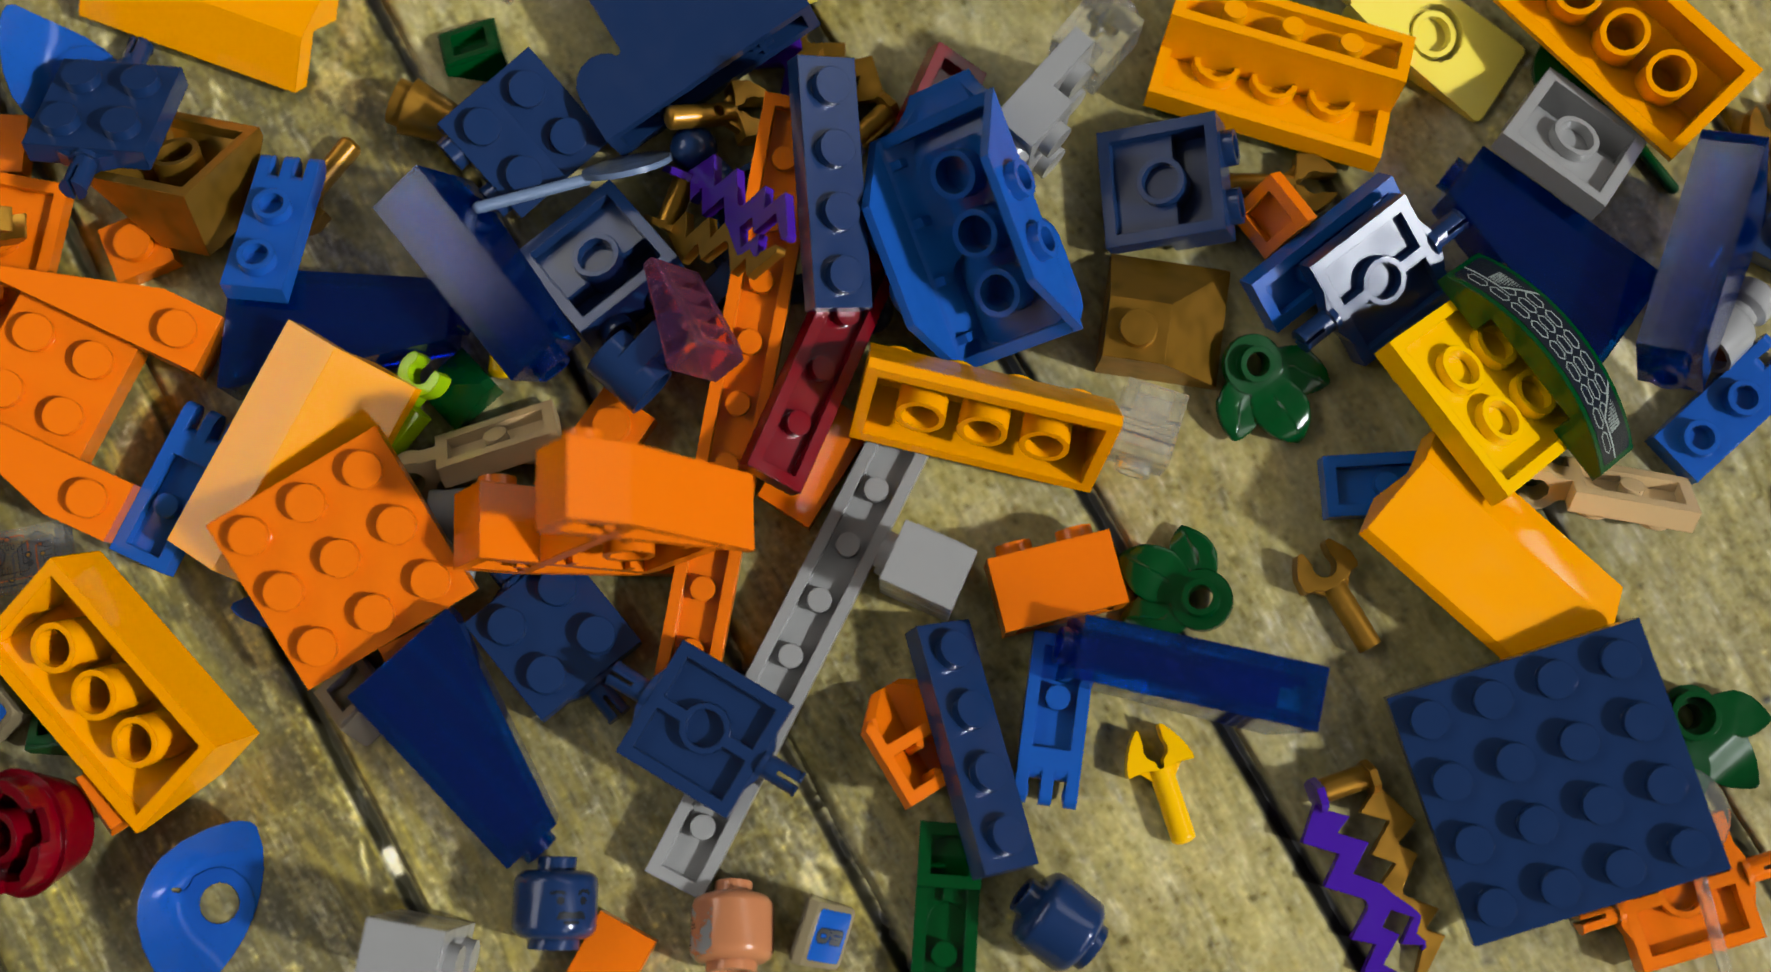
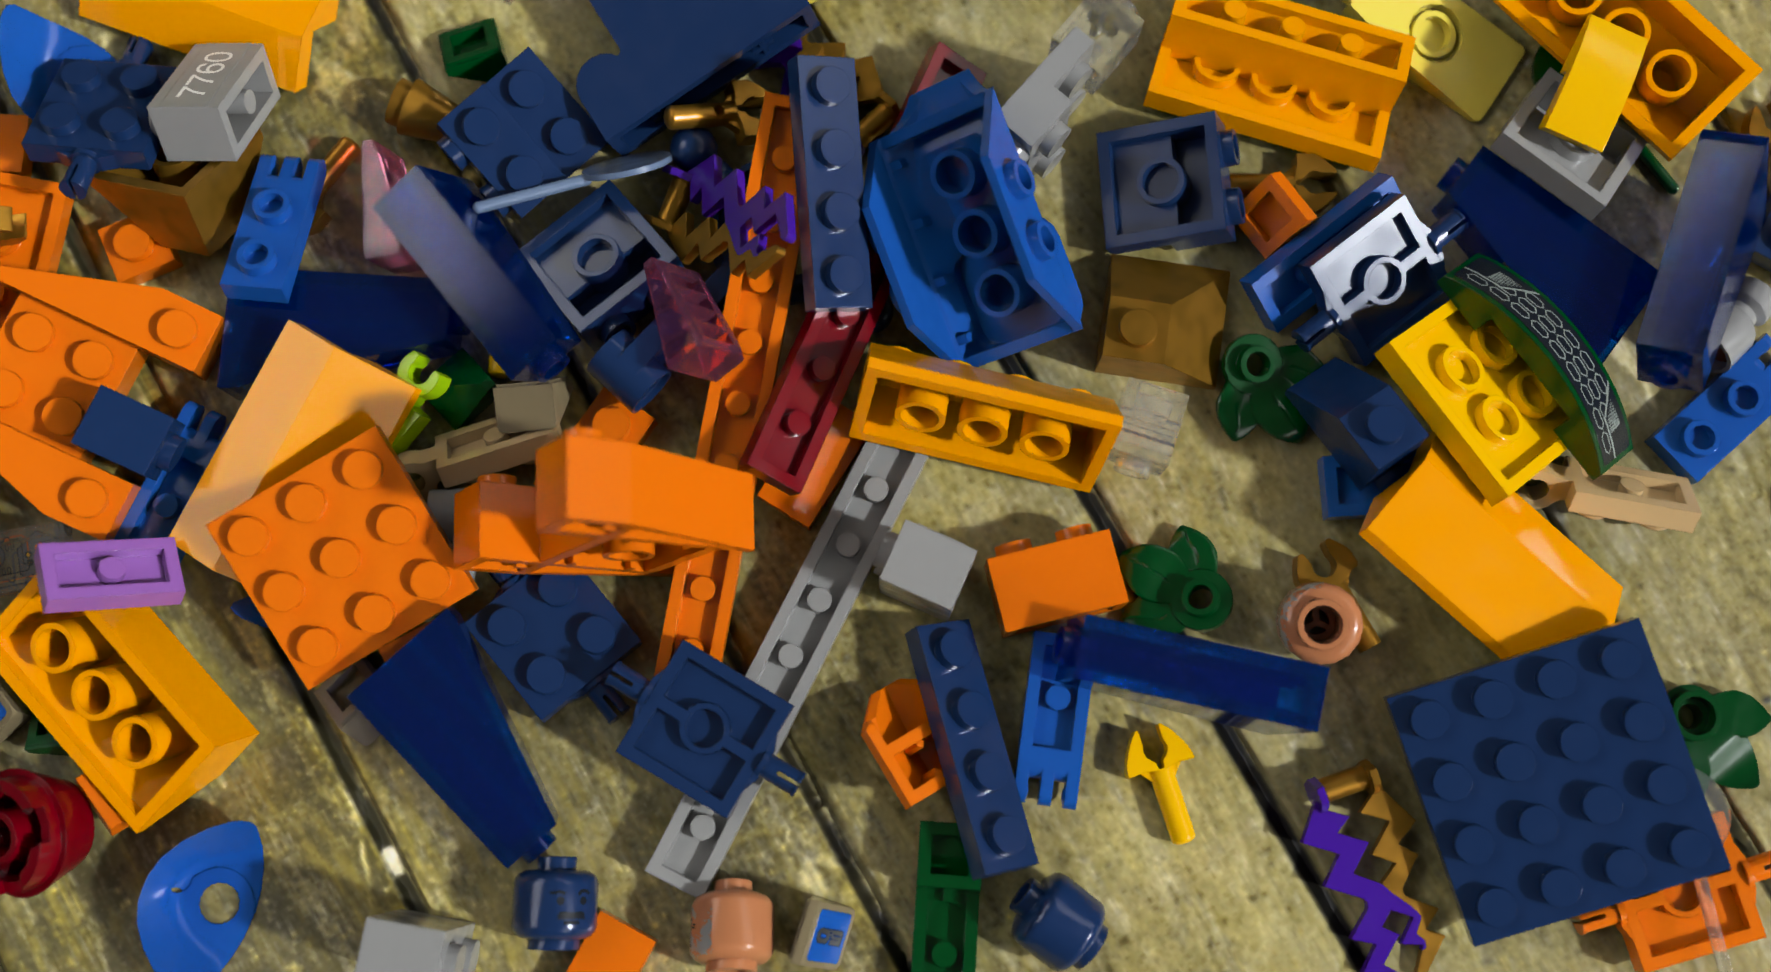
none -> medium lavender plate [34,537,186,614]
none -> dark blue slope [71,385,187,481]
none -> light grey brick [146,43,281,161]
none -> clear pink slope [361,140,434,274]
none -> dark tan slope [493,376,574,433]
none -> nougat head [1275,581,1364,665]
none -> dark blue slope [1284,357,1429,491]
none -> yellow slope [1538,14,1648,154]

